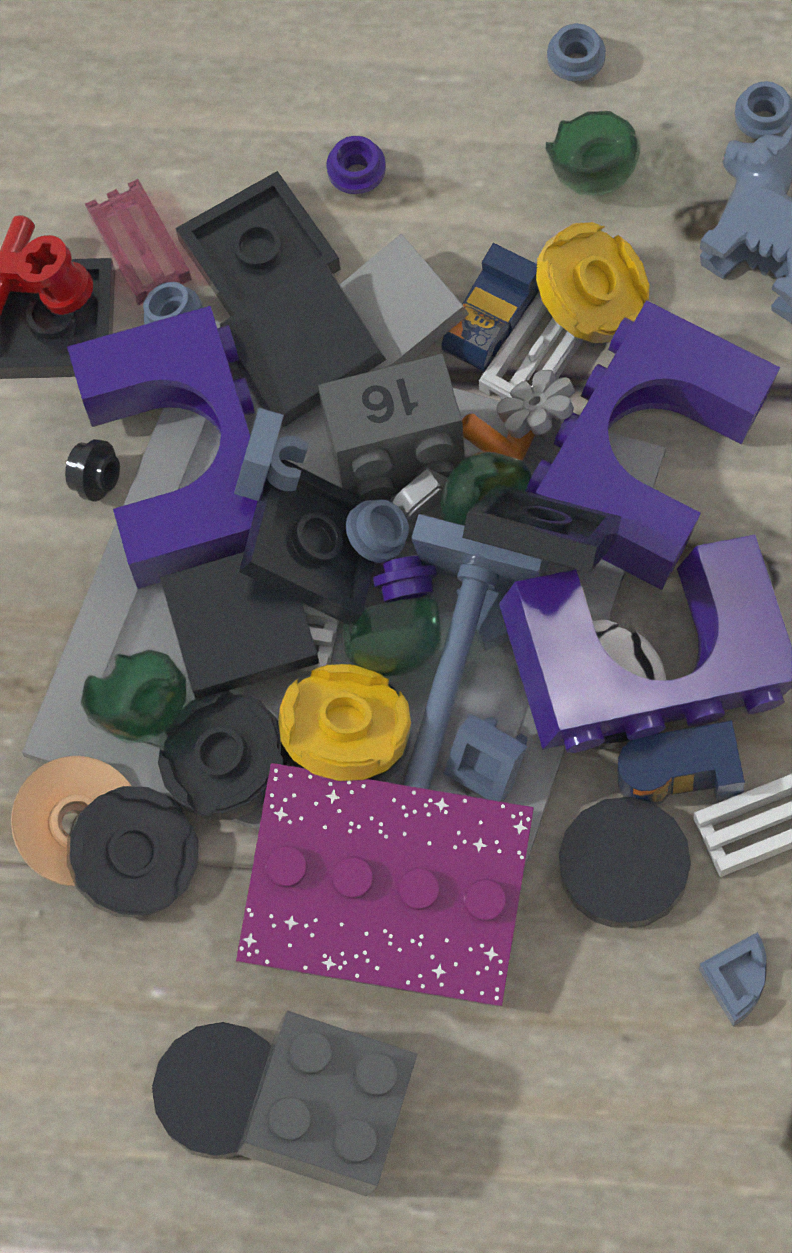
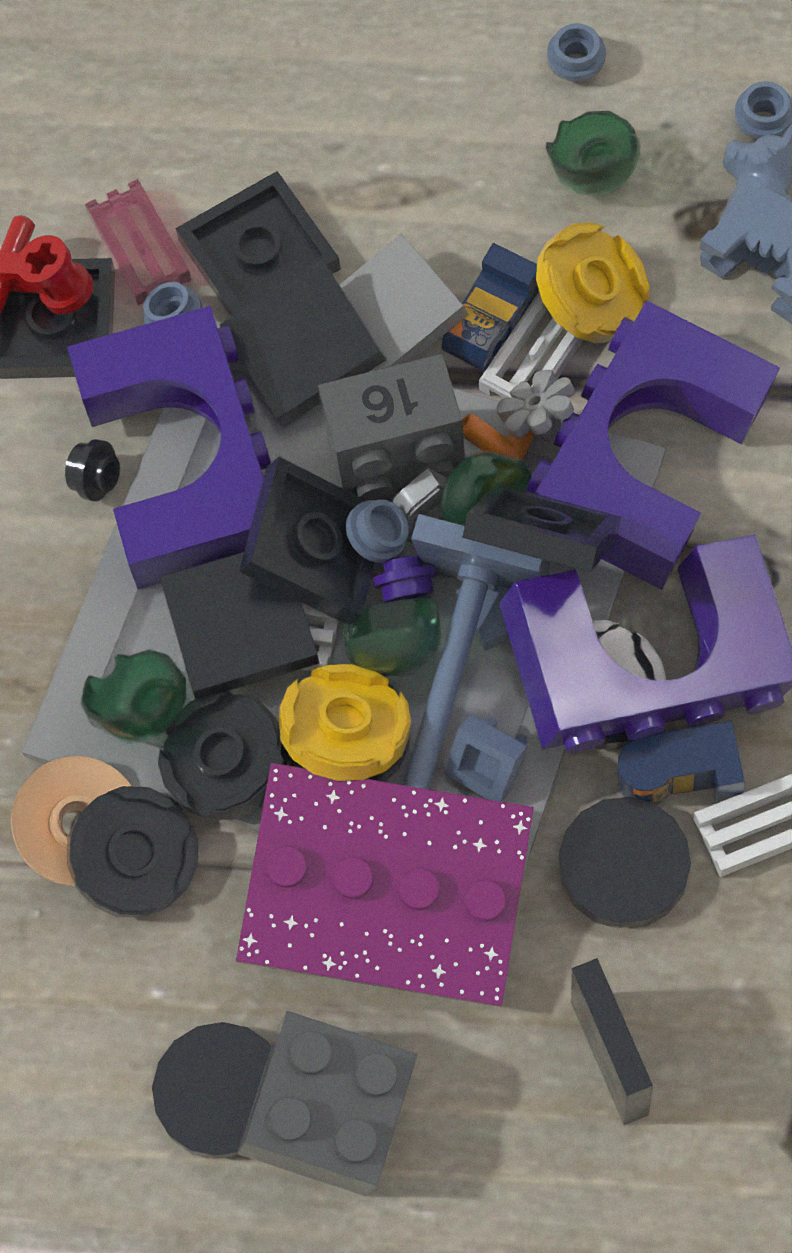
sand blue tile [234,408,309,501] -> none
dark purple plate [326,136,386,194] -> none
sand blue tile [699,932,767,1027] -> none
none -> black tile [571,958,653,1125]

